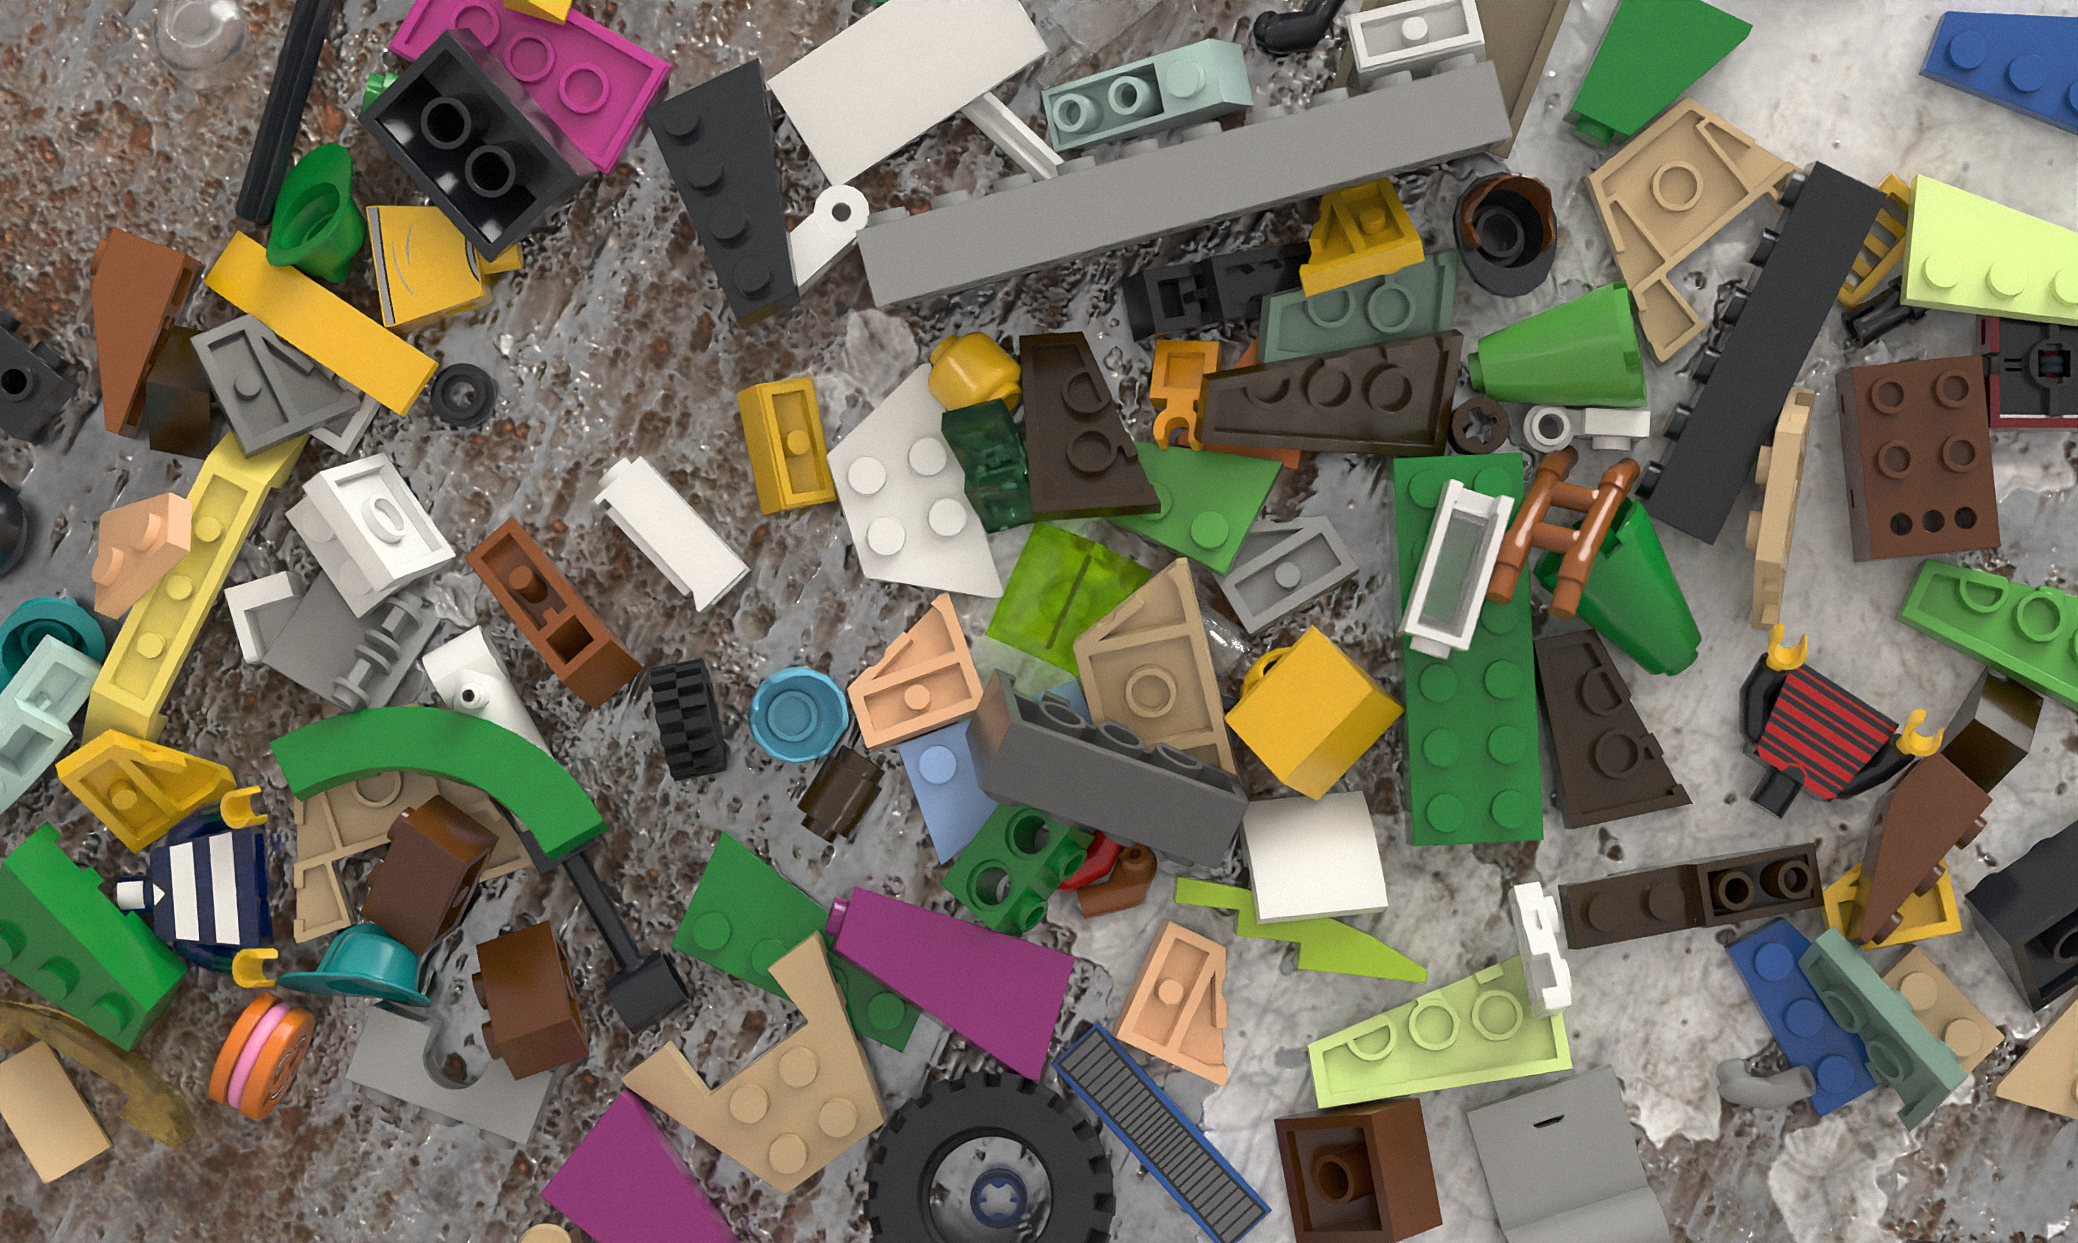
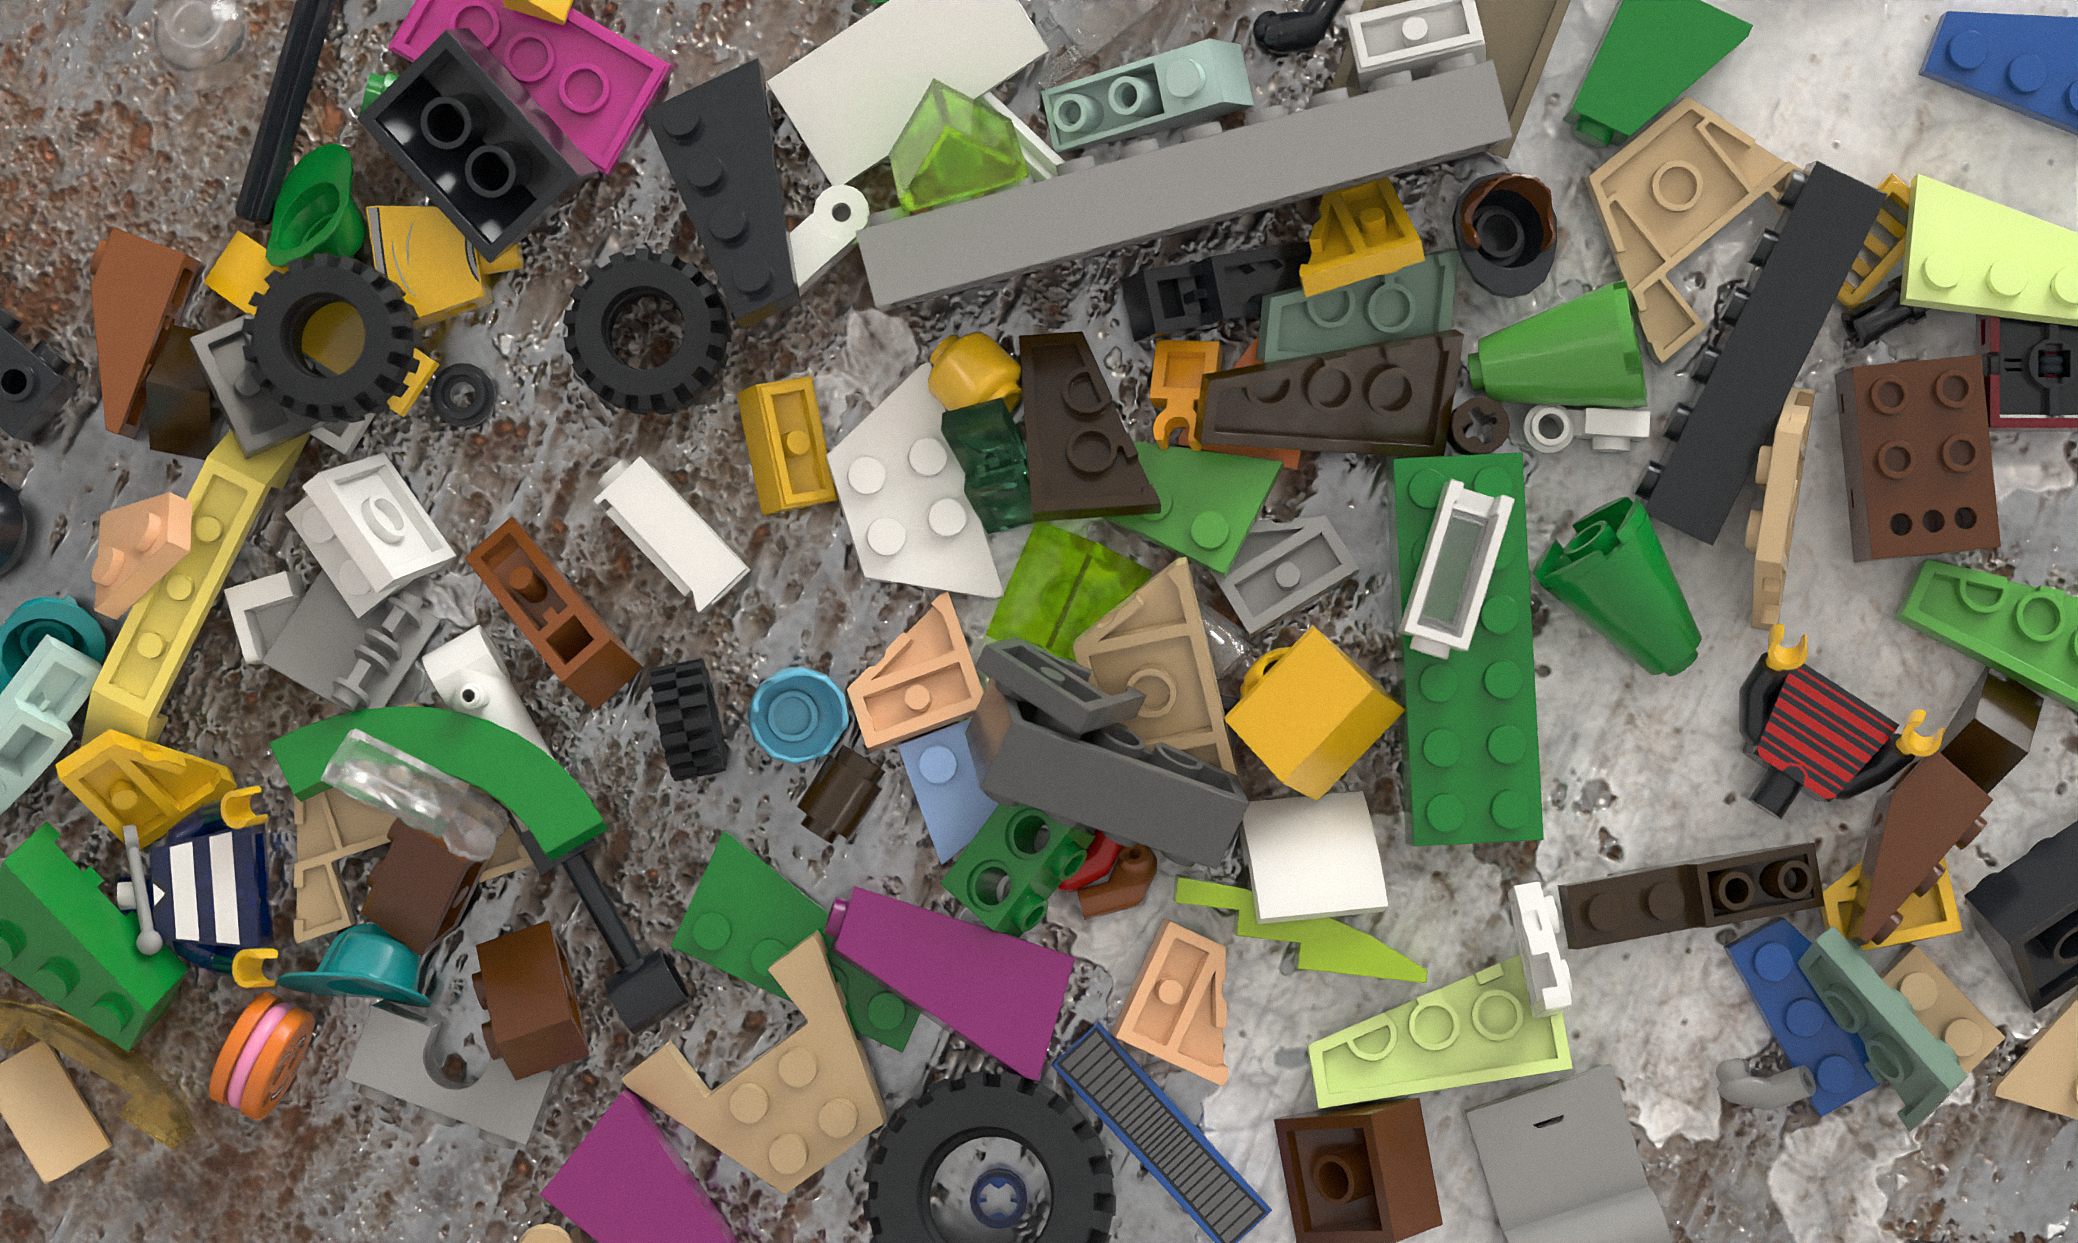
dark orange piece [1485,444,1640,620] -> none
dark brown wing [1533,629,1693,829] -> none
none -> light grey hinge [122,824,163,955]
none -> black tyre [242,253,422,424]
none -> clear hinge [321,728,510,862]
none -> black tyre [563,248,731,416]
none -> clear neon green slope [889,78,1030,213]
none -> dark grey wing [975,637,1147,734]

